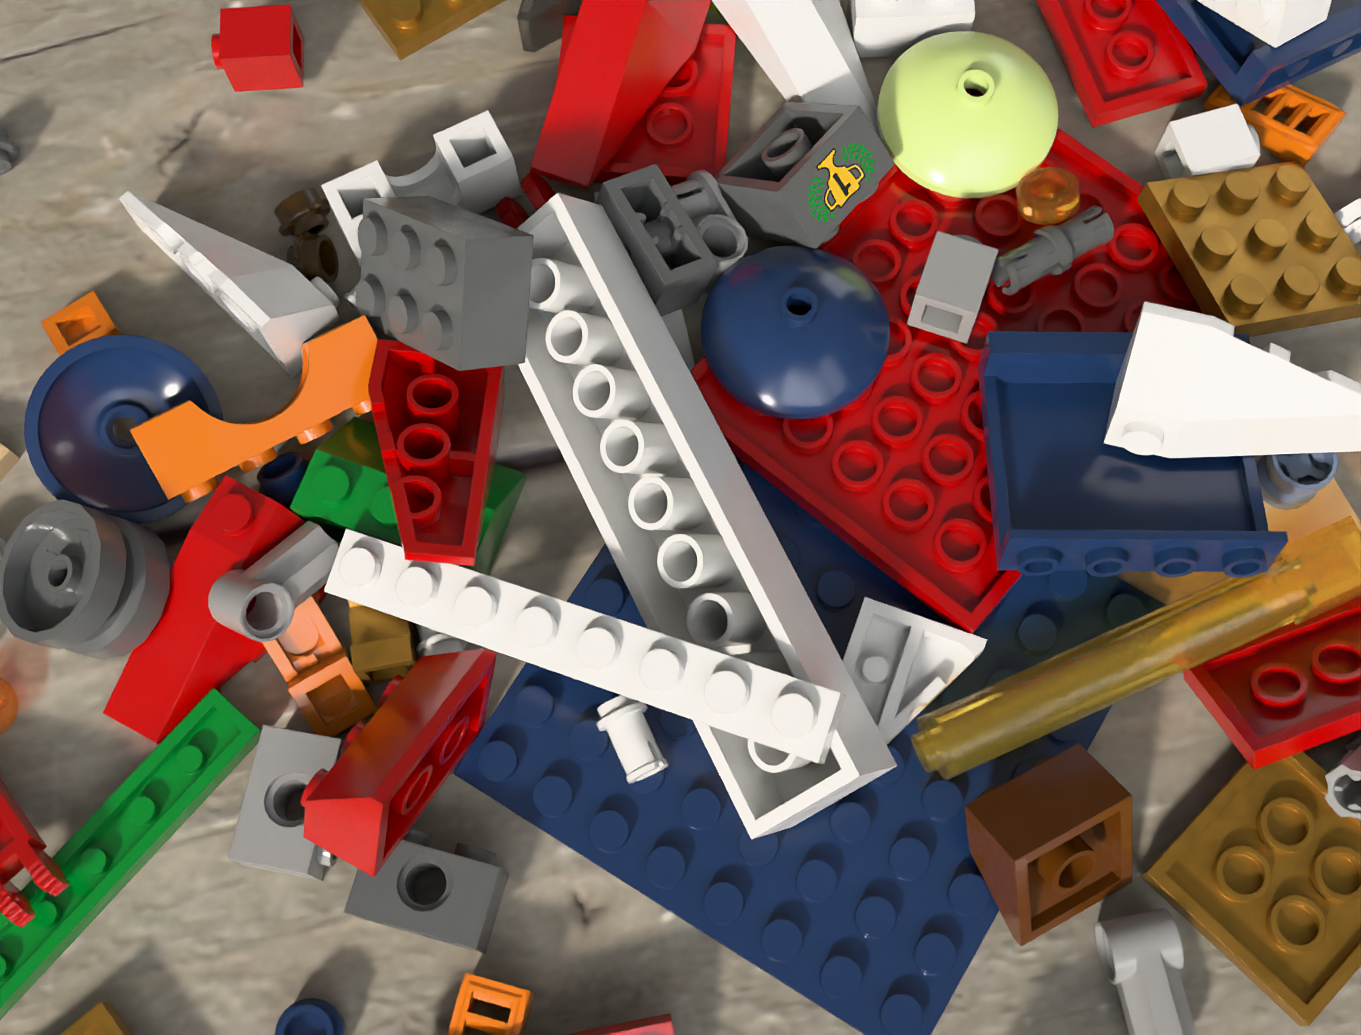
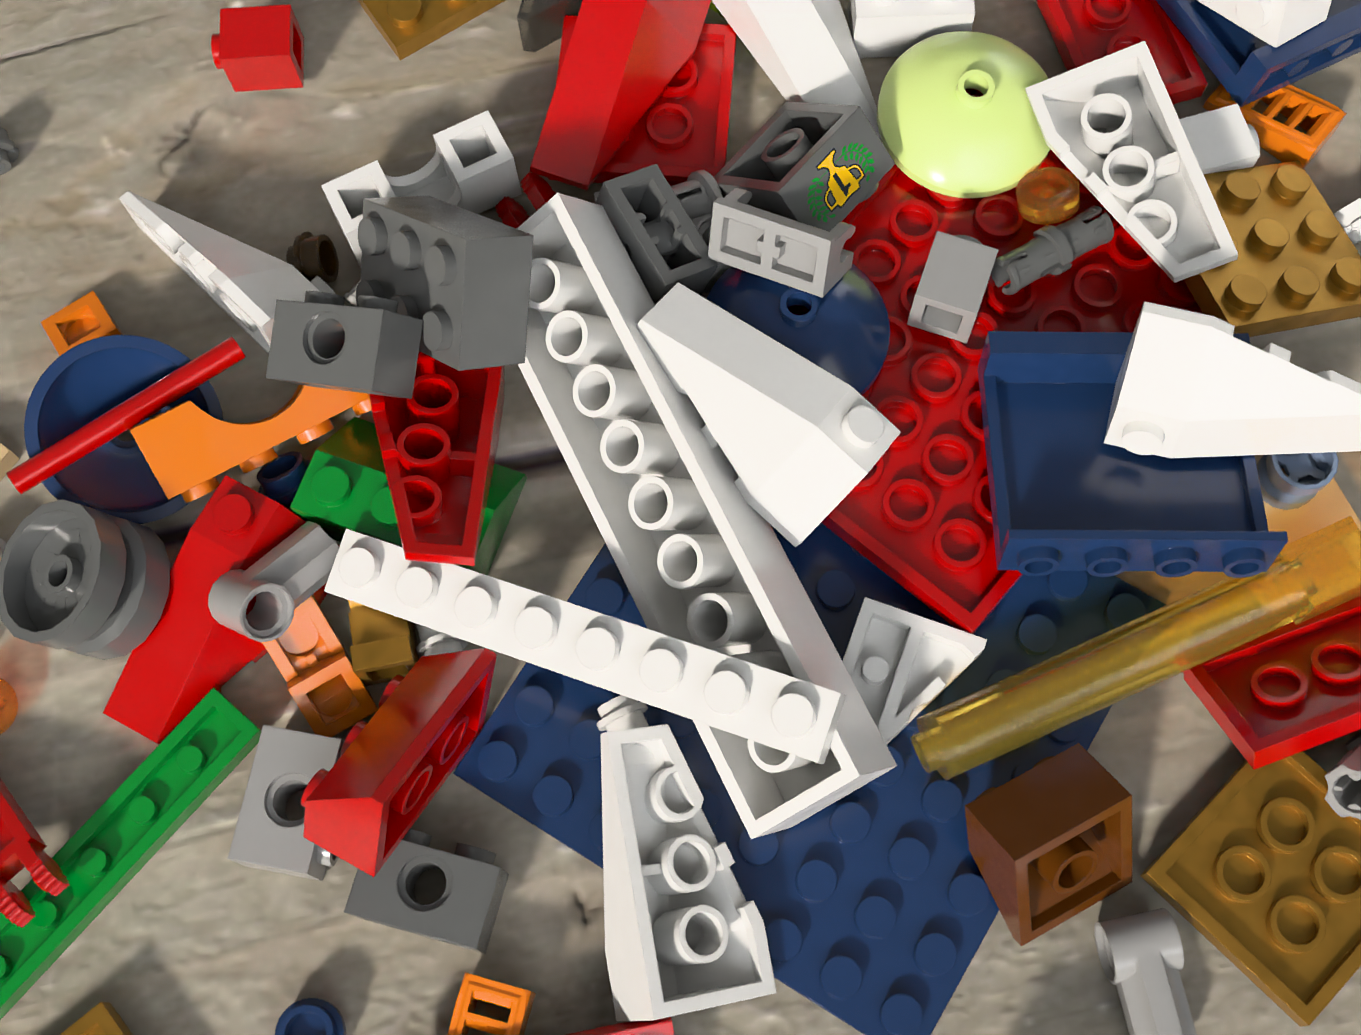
dark brown plate [274,187,331,236] -> none
none -> red bar [6,336,246,495]
none -> dark grey brick [266,291,423,399]
none -> white wedge [601,724,777,1022]
none -> white wedge [636,282,901,547]
none -> light grey hinge [708,188,856,298]
none -> white wedge [1025,41,1238,283]

